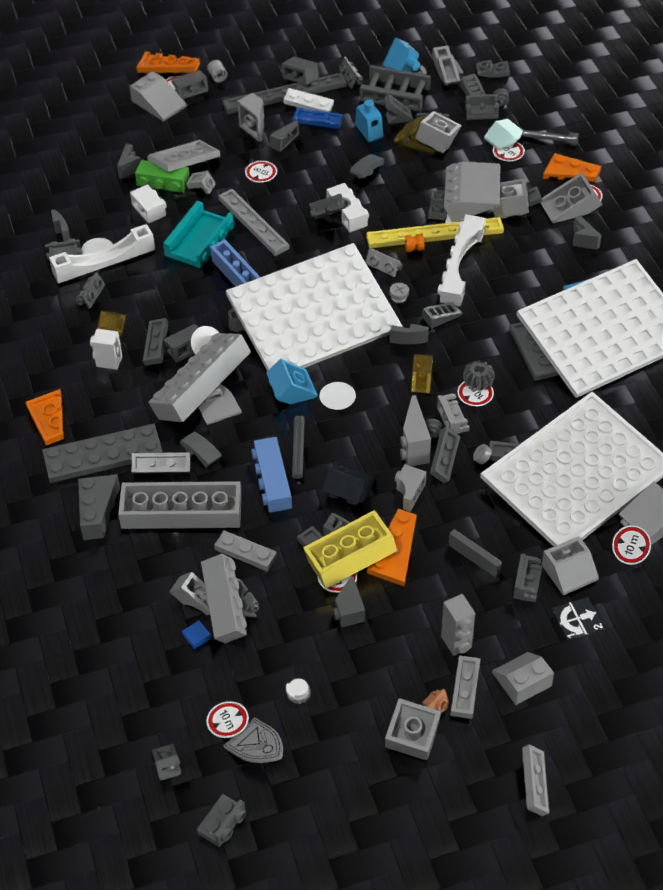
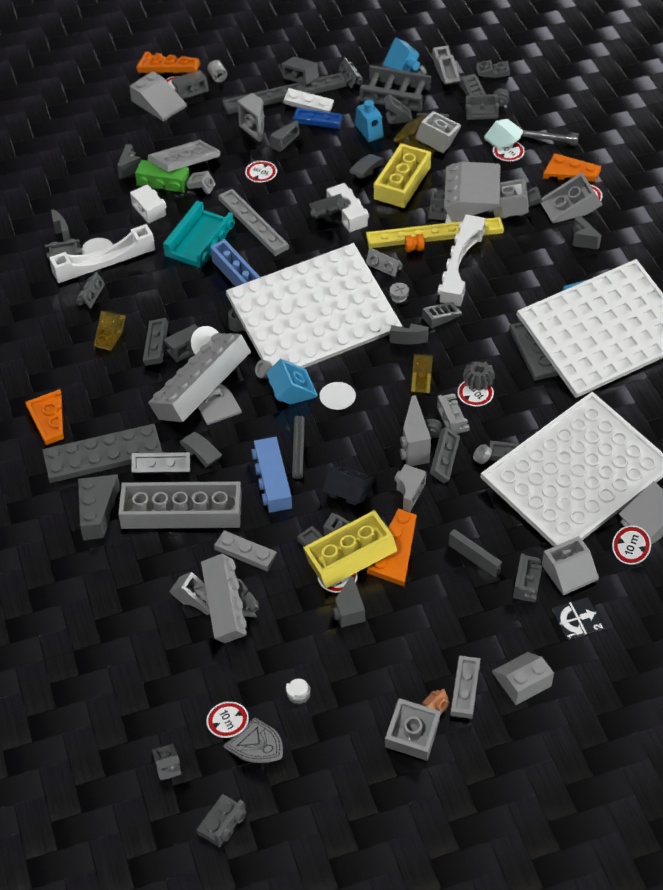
white brick [90,329,122,370] -> none
blue tile [182,621,211,649] -> none
light grey brick [441,594,475,656] -> none
light grey plate [522,745,549,816] -> none
none -> light grey tile [255,360,272,379]
none -> light yellow brick [374,143,431,208]

